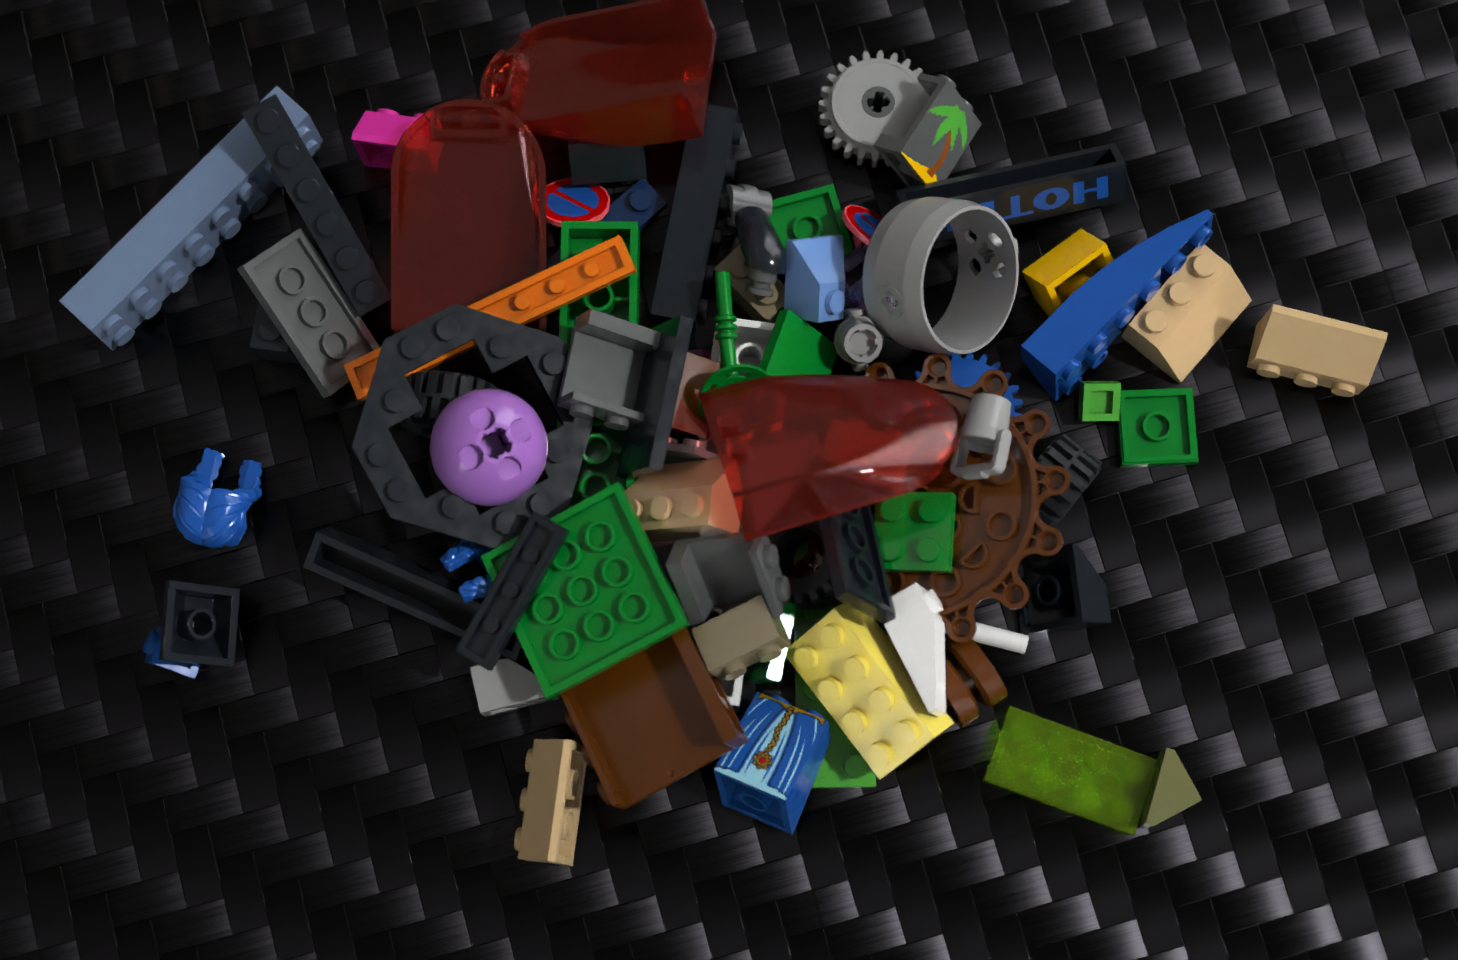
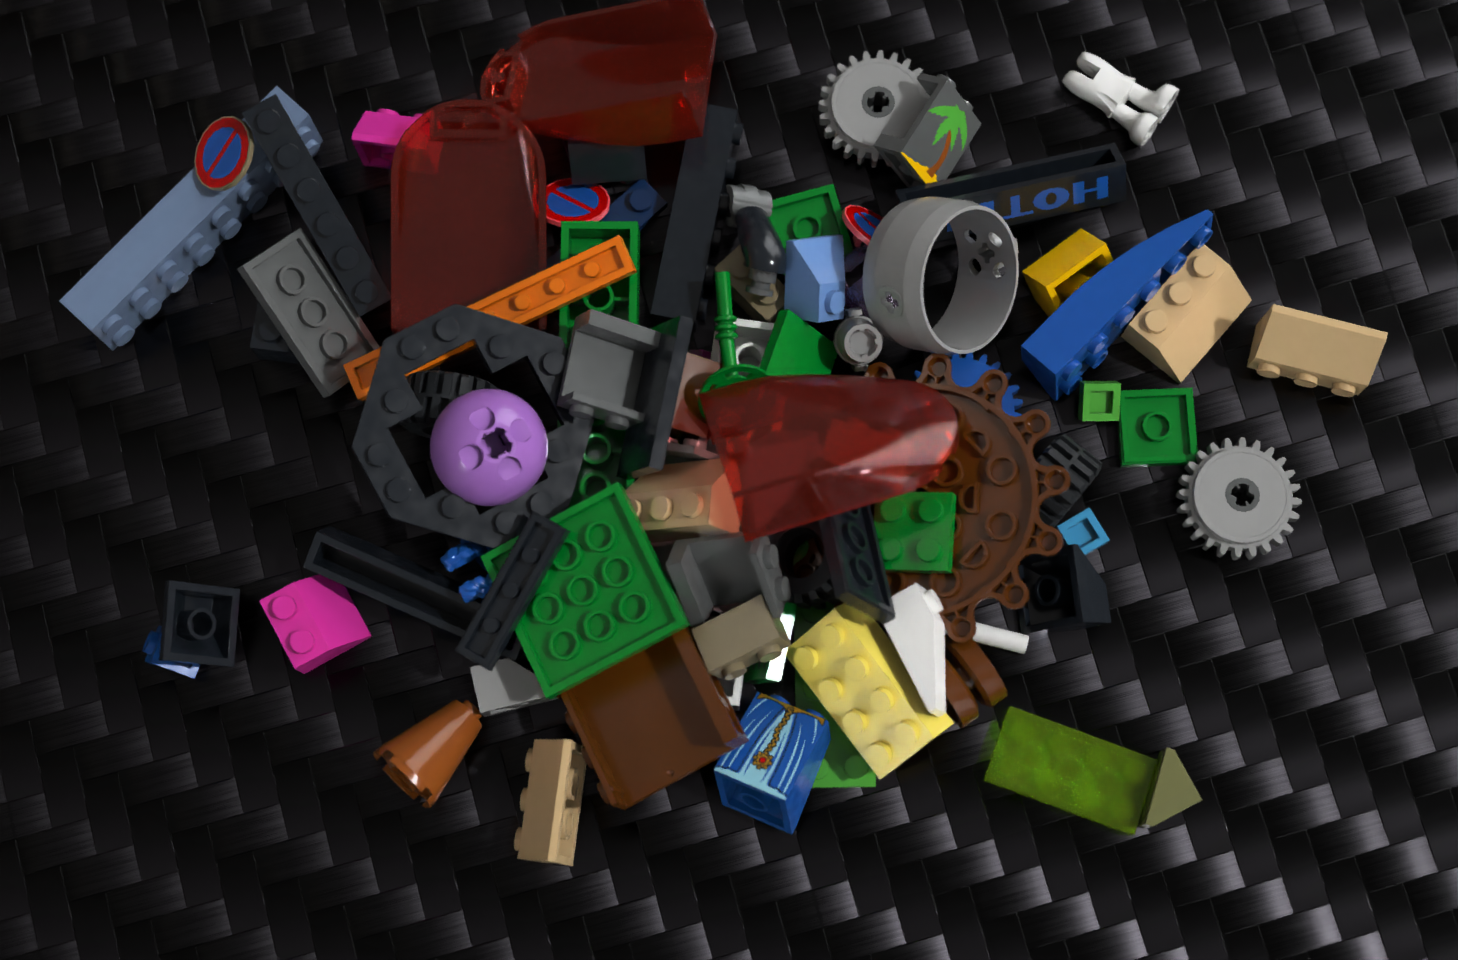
blue hair [172,448,262,548] -> none
light grey piece [950,393,1012,480] -> none
none -> piece [194,116,254,191]
none -> dark pink slope [259,574,372,674]
none -> dark orange cone [373,700,482,809]
none -> dark azure plate [1055,507,1110,556]
none -> white piece [1062,52,1179,147]
none -> light grey gear [1176,437,1302,560]

